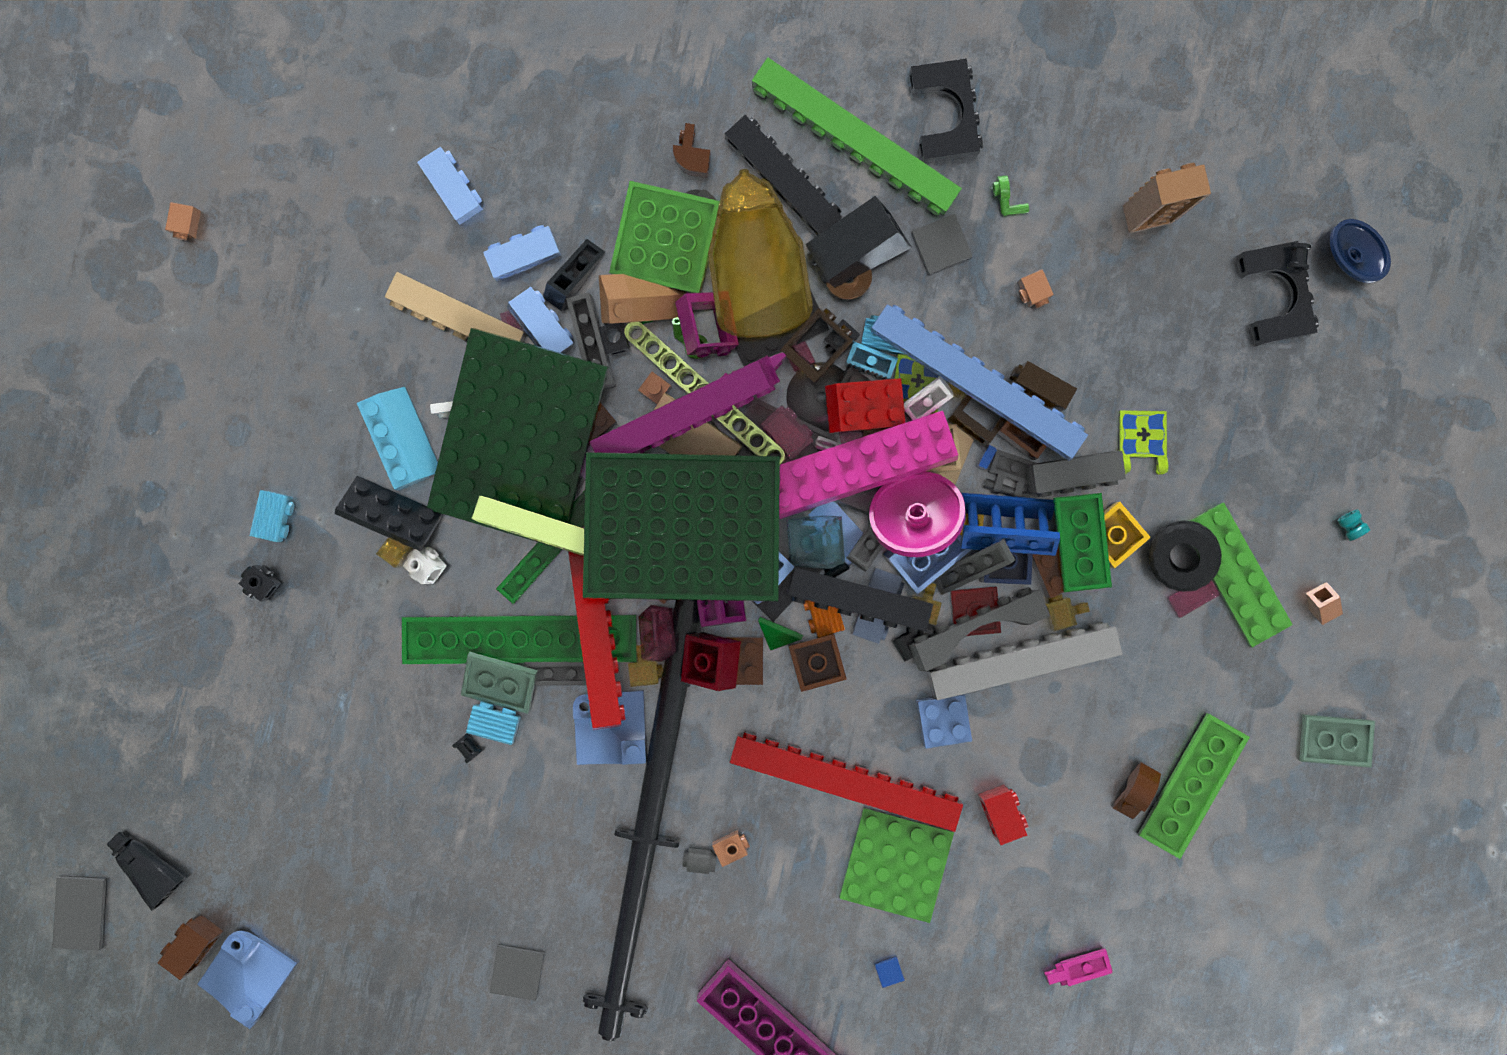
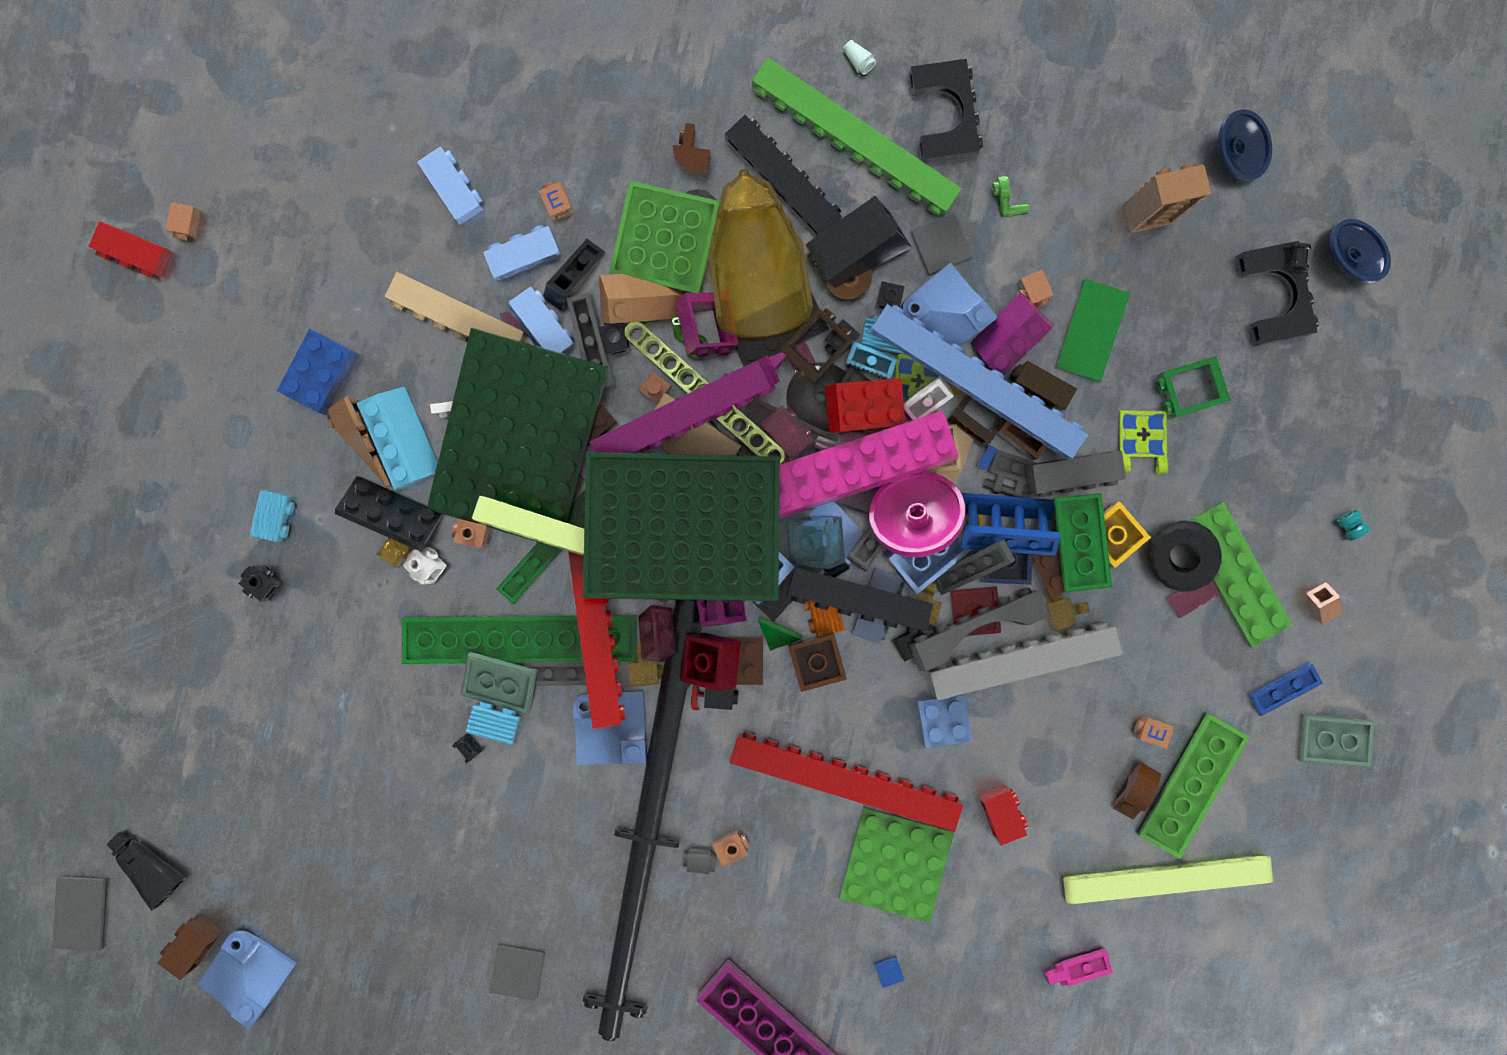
none -> red brick [88,221,172,278]
none -> blue brick [277,328,358,415]
none -> medium nougat wedge [327,396,393,487]
none -> nougat brick [452,519,489,548]
none -> nougat brick [539,181,573,221]
none -> red piece [691,685,704,711]
none -> black brick [704,688,738,710]
none -> light aqua cone [843,40,876,75]
none -> black brick [875,281,905,310]
none -> medium blue slope [901,263,998,346]
none -> magenta slope [971,292,1054,375]
none -> green tile [1055,279,1130,382]
none -> yellowish green beam [1063,856,1273,904]
none -> nougat brick [1134,716,1174,749]
none -> green window [1156,356,1231,419]
none -> dark blue dish [1218,109,1272,181]
none -> blue tile [1248,662,1323,716]

